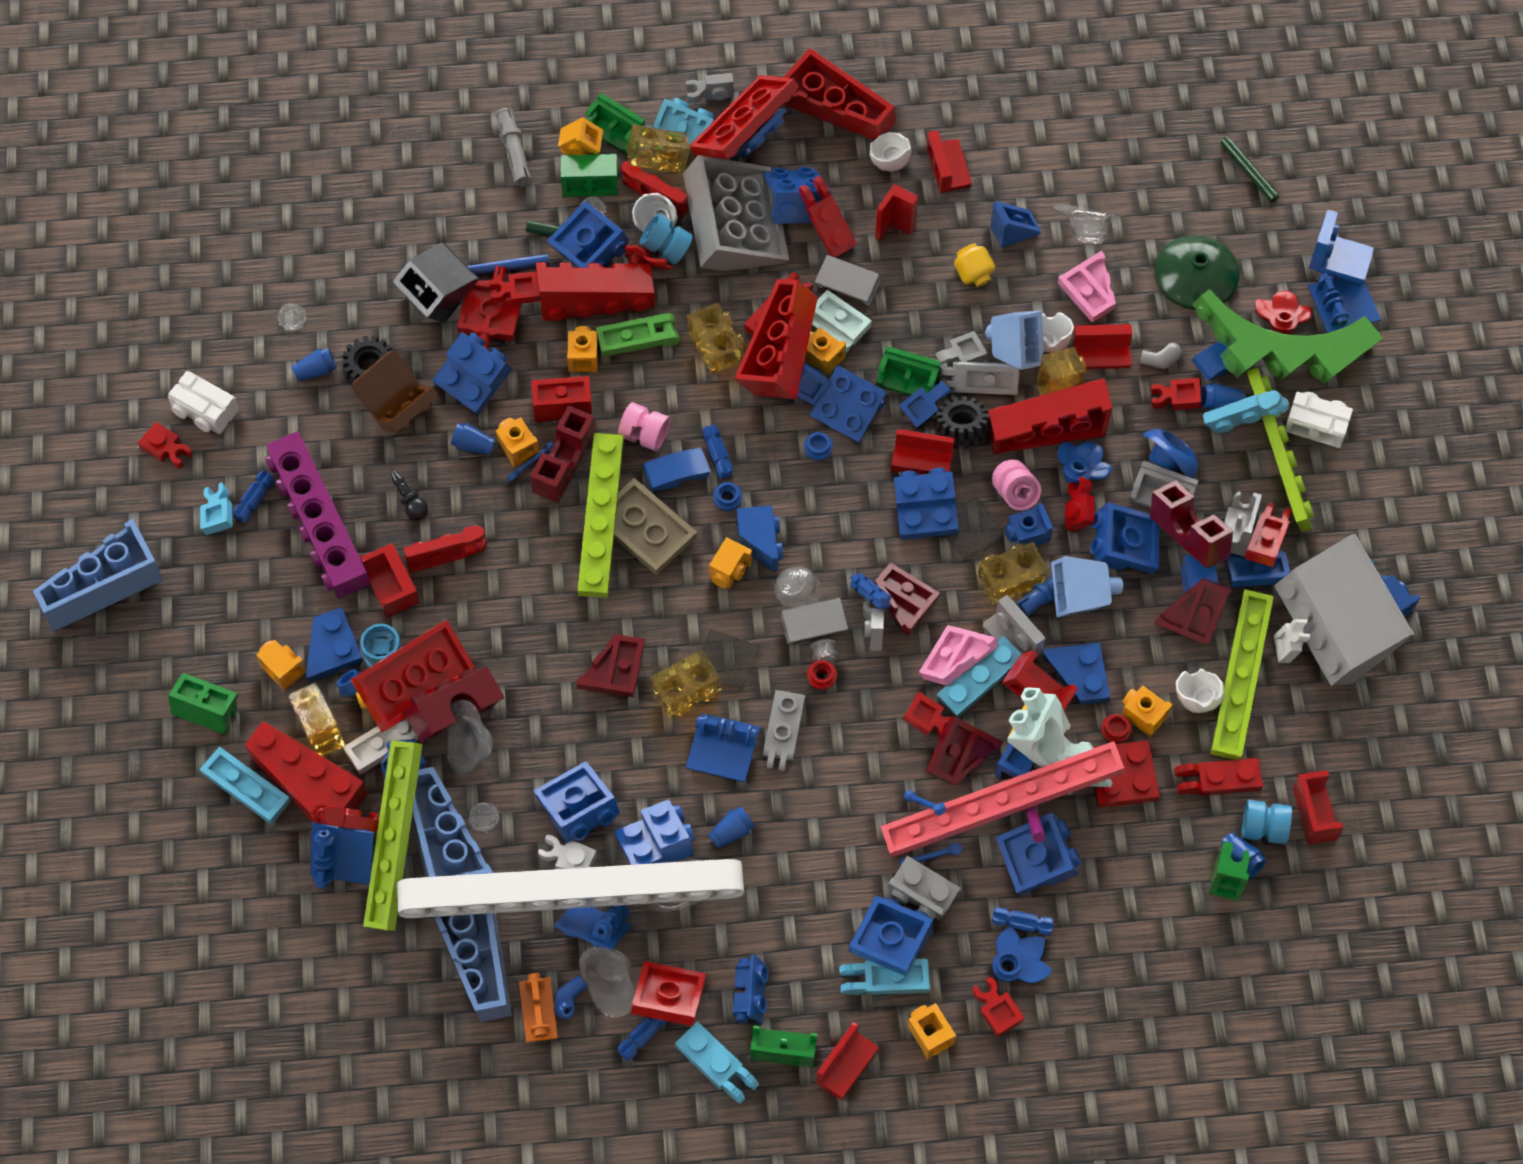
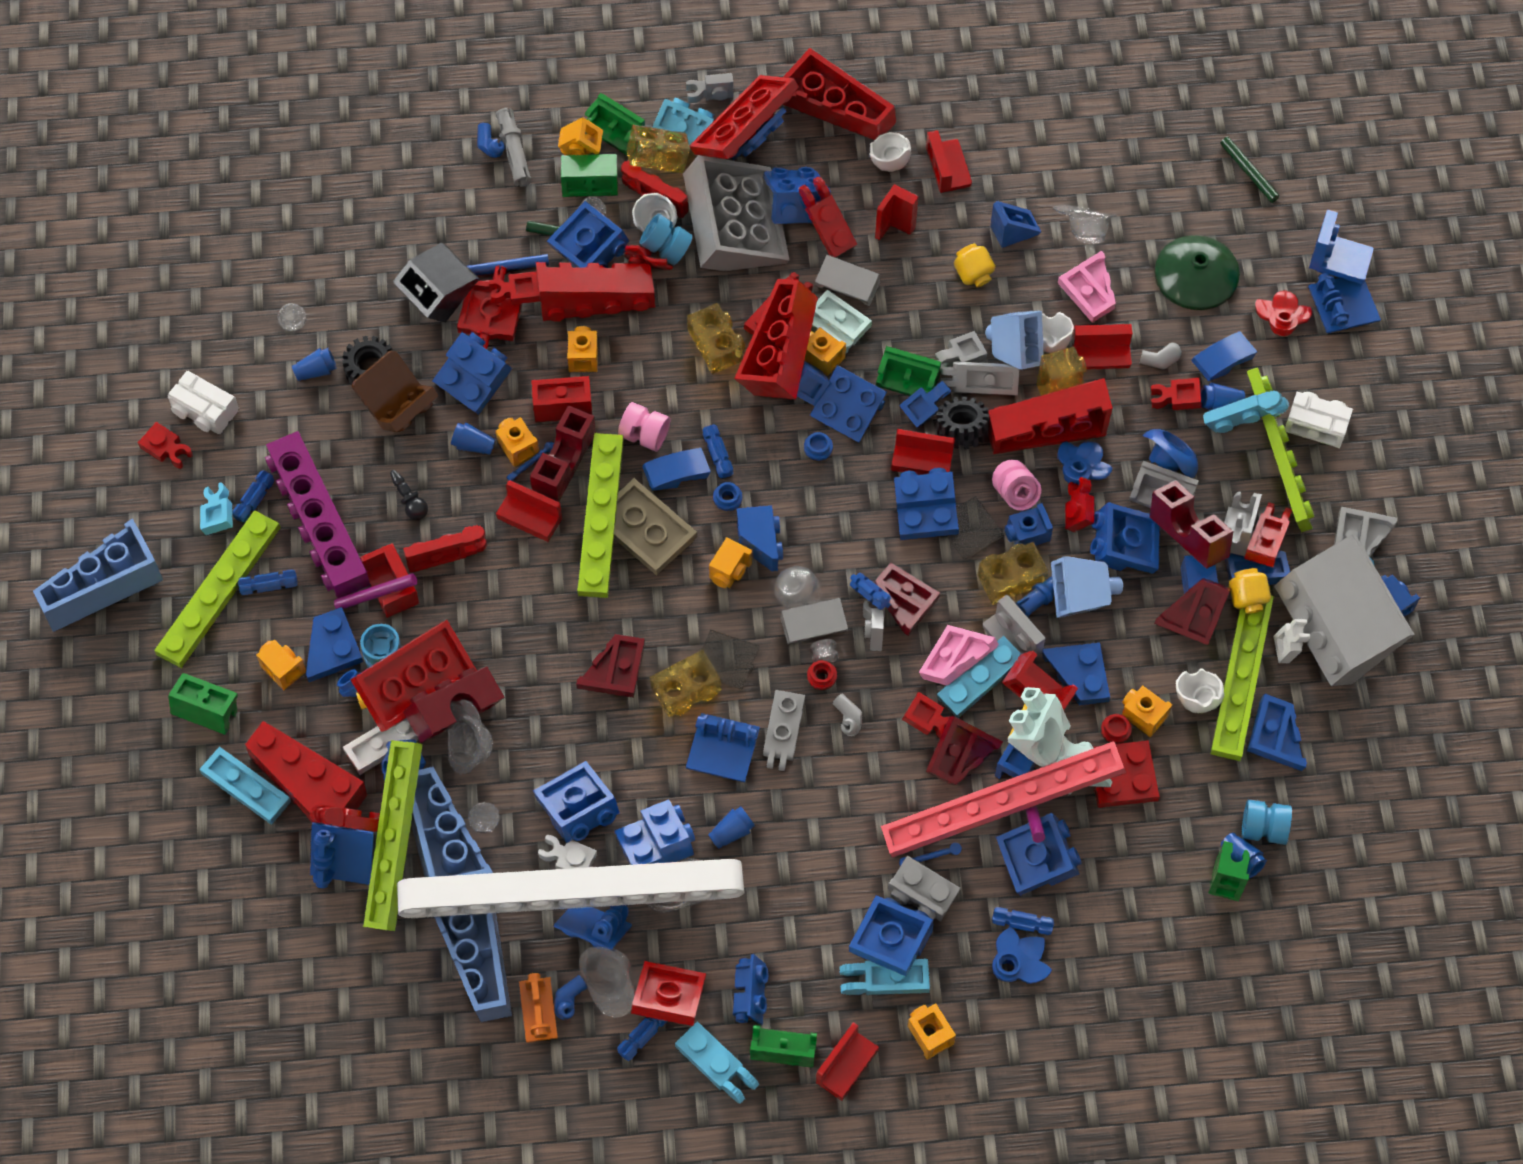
clear yellow brick [287,683,346,756] -> none
bright green plate [596,313,680,357] -> none
blue hinge [904,790,947,815] -> none
red plate [972,977,1025,1038] -> none
red hinge [1174,758,1263,796] -> none
bright green arch [1193,289,1383,384] -> none
red panel [1292,770,1343,845] -> none
none -> lime plate [154,510,281,669]
none -> blue axle [238,569,298,595]
none -> magenta bar [334,573,417,609]
none -> blue arm [477,123,505,158]
none -> red panel [496,480,562,542]
none -> light grey arm [833,693,862,736]
none -> yellow head [1229,568,1271,614]
none -> blue wing [1247,694,1307,771]
none -> light grey wing [1334,507,1397,557]

